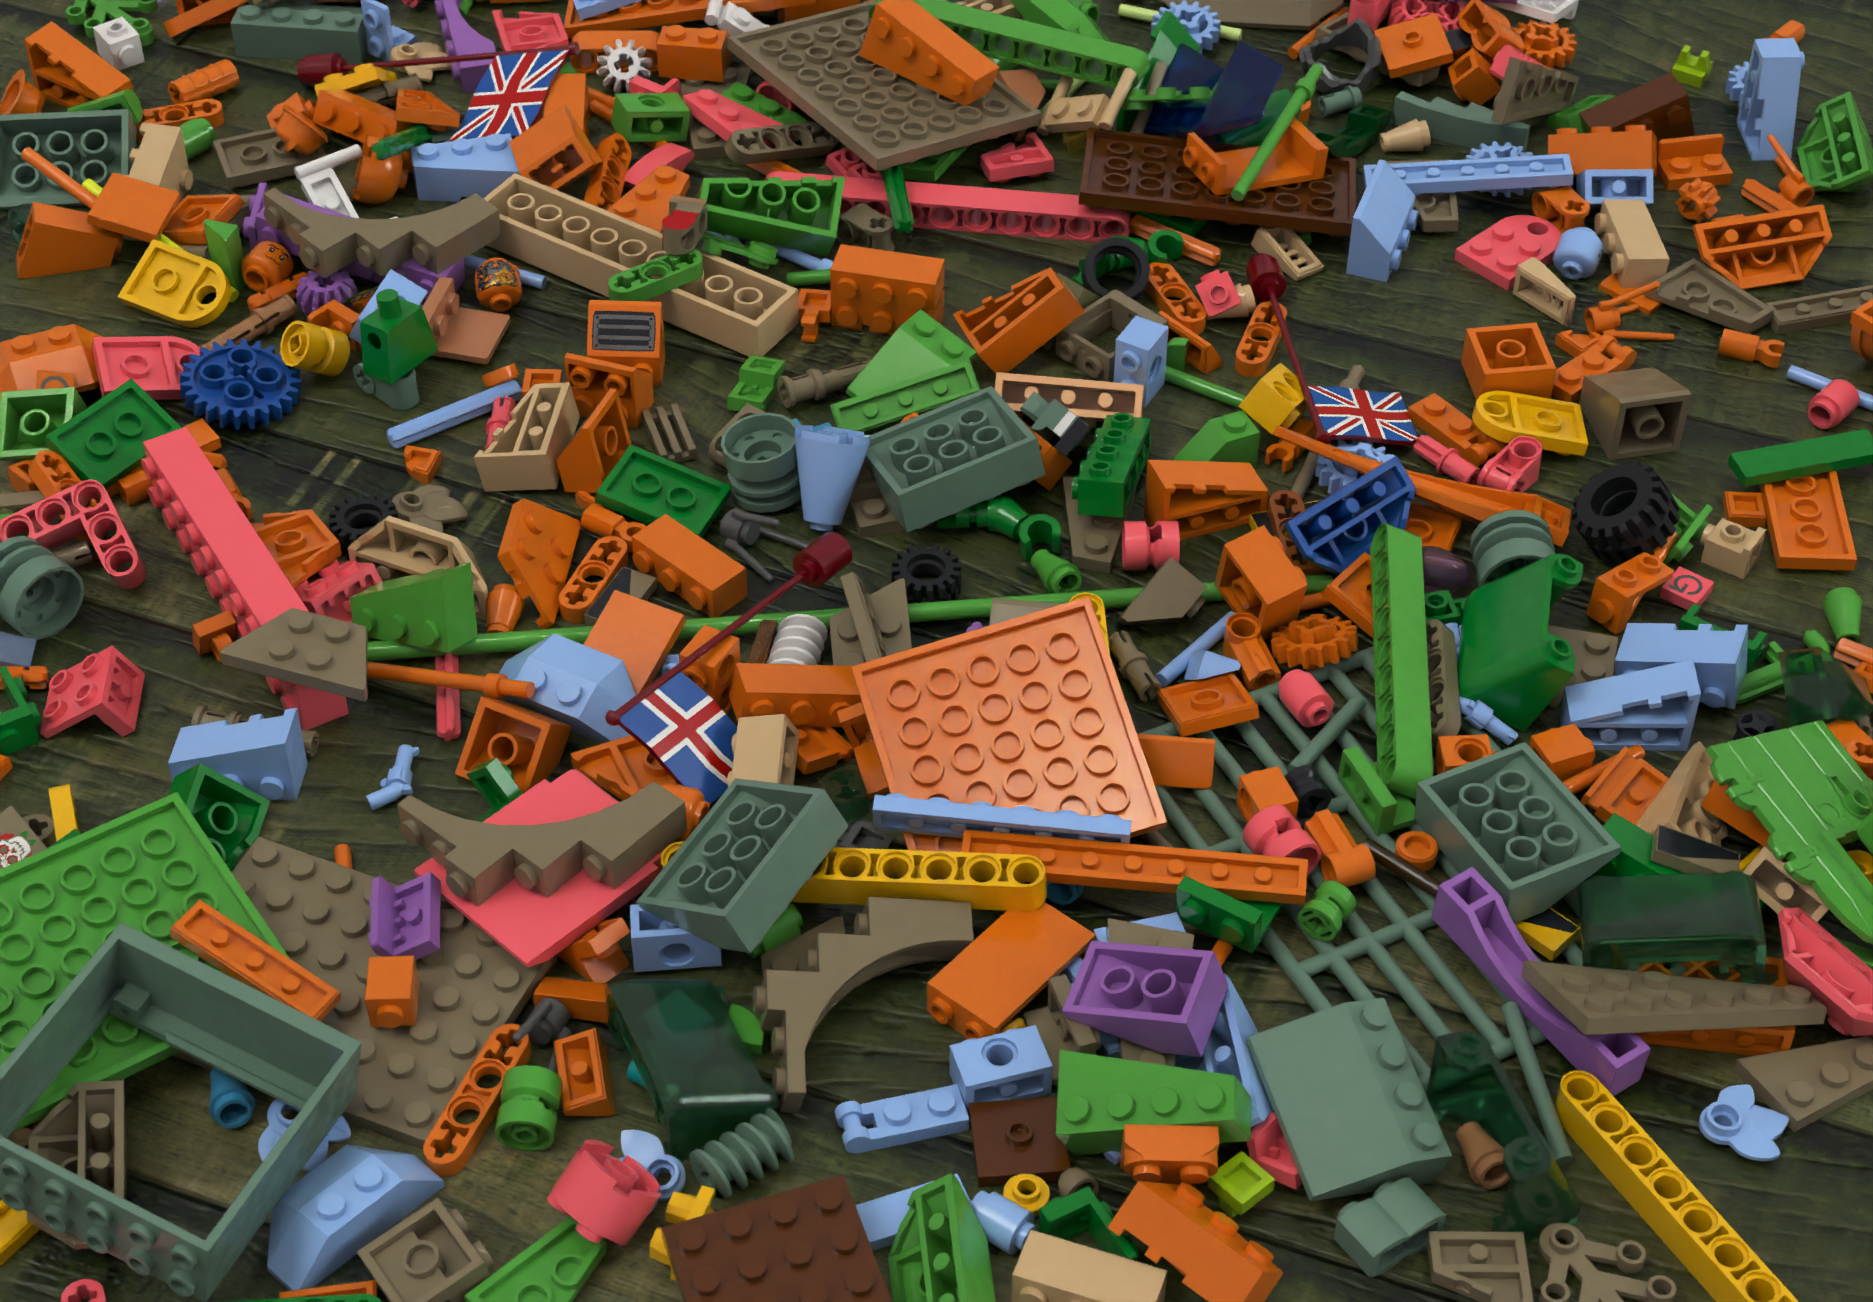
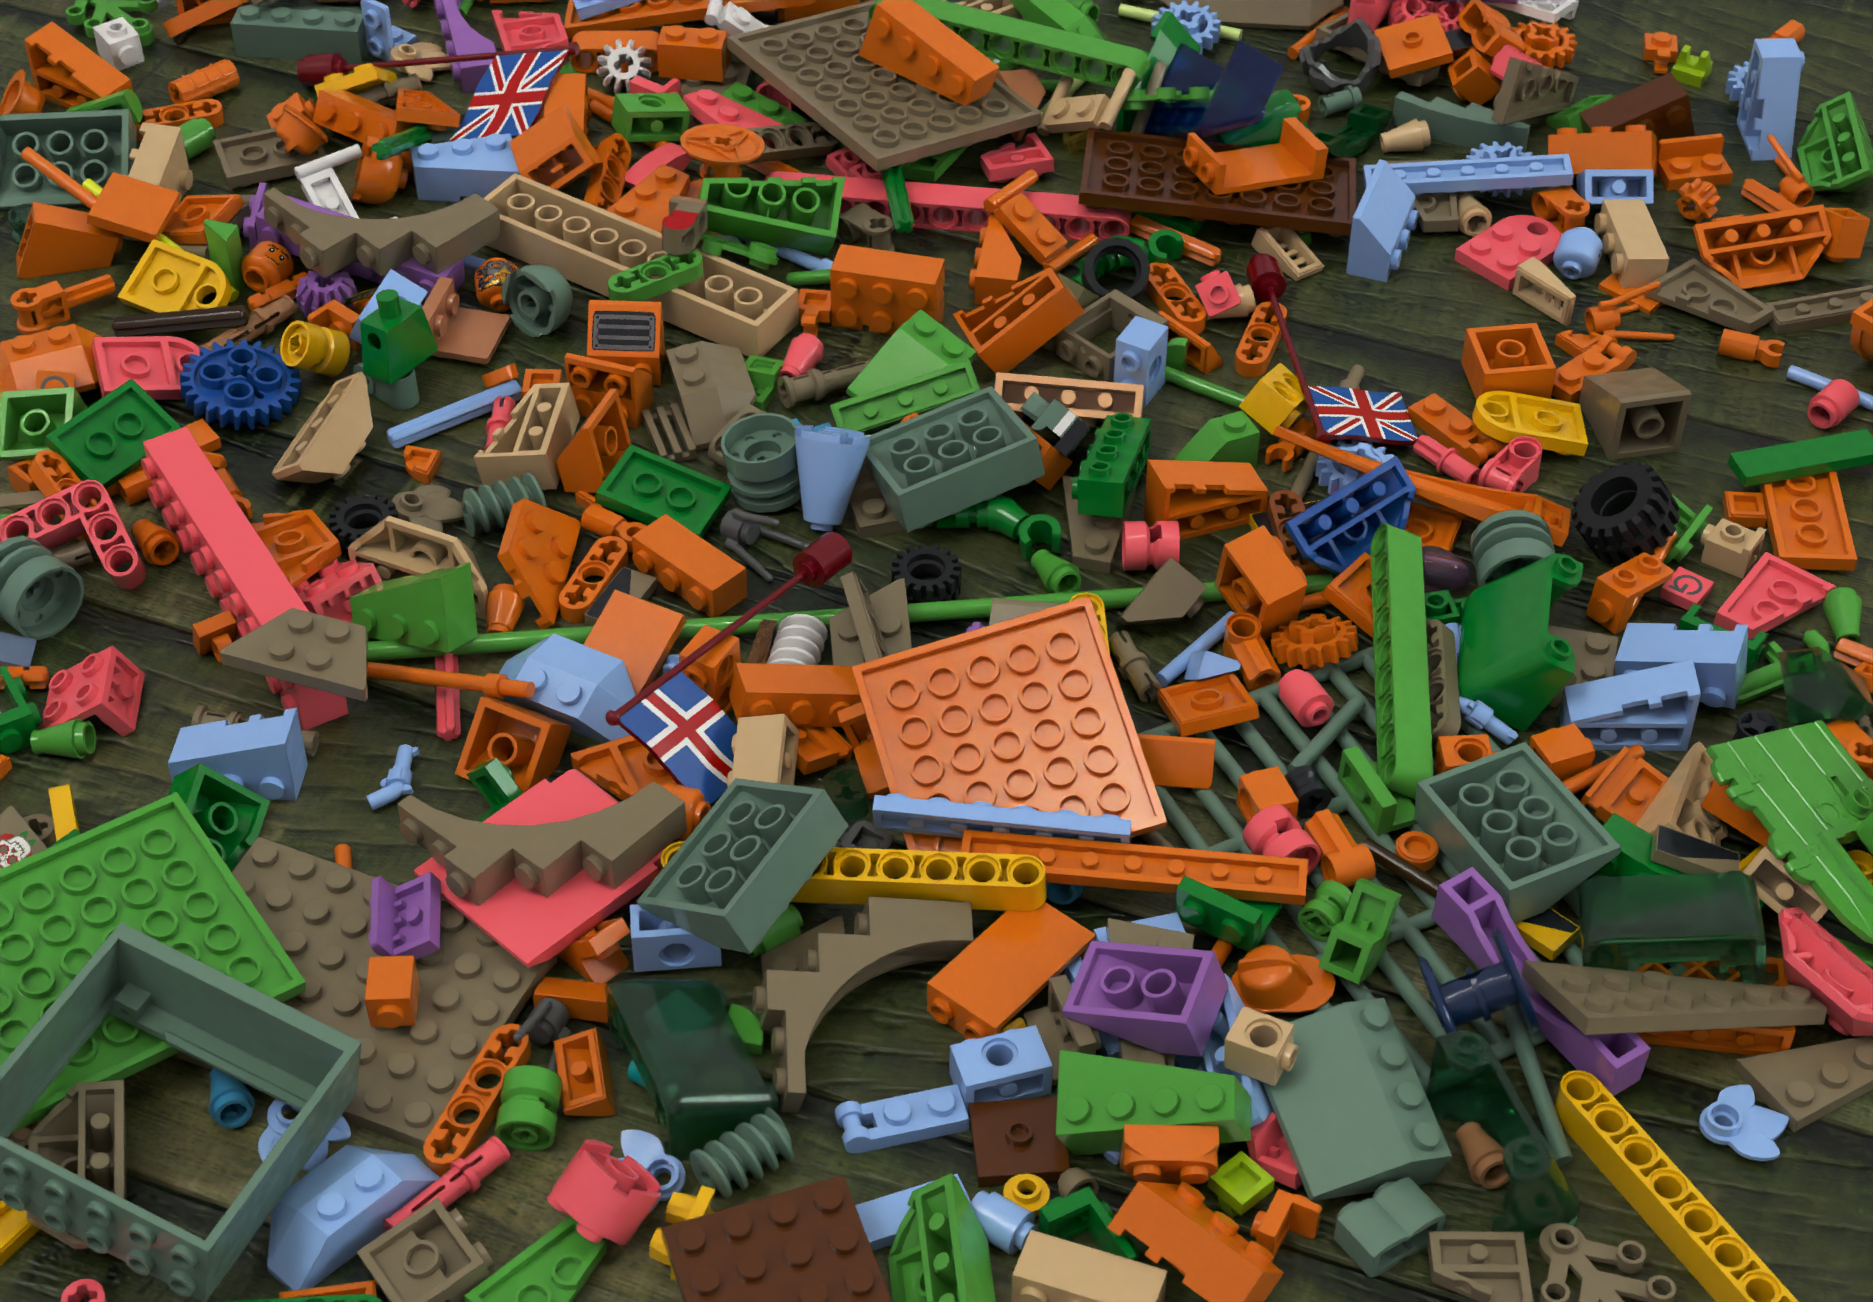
orange tile [170,899,341,1022] -> none
bright green bar [1231,64,1324,201] -> none
none -> orange connector [10,274,116,335]
none -> bright green cone [30,718,97,759]
none -> dark brown axle [112,305,250,337]
none -> orange cone [131,519,179,565]
none -> tan wedge [272,371,373,484]
none -> coral pin [383,1136,511,1231]
none -> sand green piece [462,472,546,537]
none -> sand green cylinder [502,264,573,337]
none -> dark tan wedge [665,341,757,451]
none -> orange piece [680,123,765,198]
none -> coral cone [779,333,824,378]
none -> orange slope [969,213,1022,305]
none -> orange plate [983,169,1099,274]
none -> tan brick [1224,1006,1299,1086]
none -> orange piece [1231,945,1336,1013]
none -> orange bracket [1250,1189,1322,1262]
none -> bright green brick [1319,878,1402,984]
none -> dark blue piece [1417,926,1540,1062]
none -> tan cone [1457,194,1492,237]
none -> orange plate [1643,32,1678,74]
none -> coral wing [1713,552,1836,640]
none -> orange brick [1821,208,1870,263]

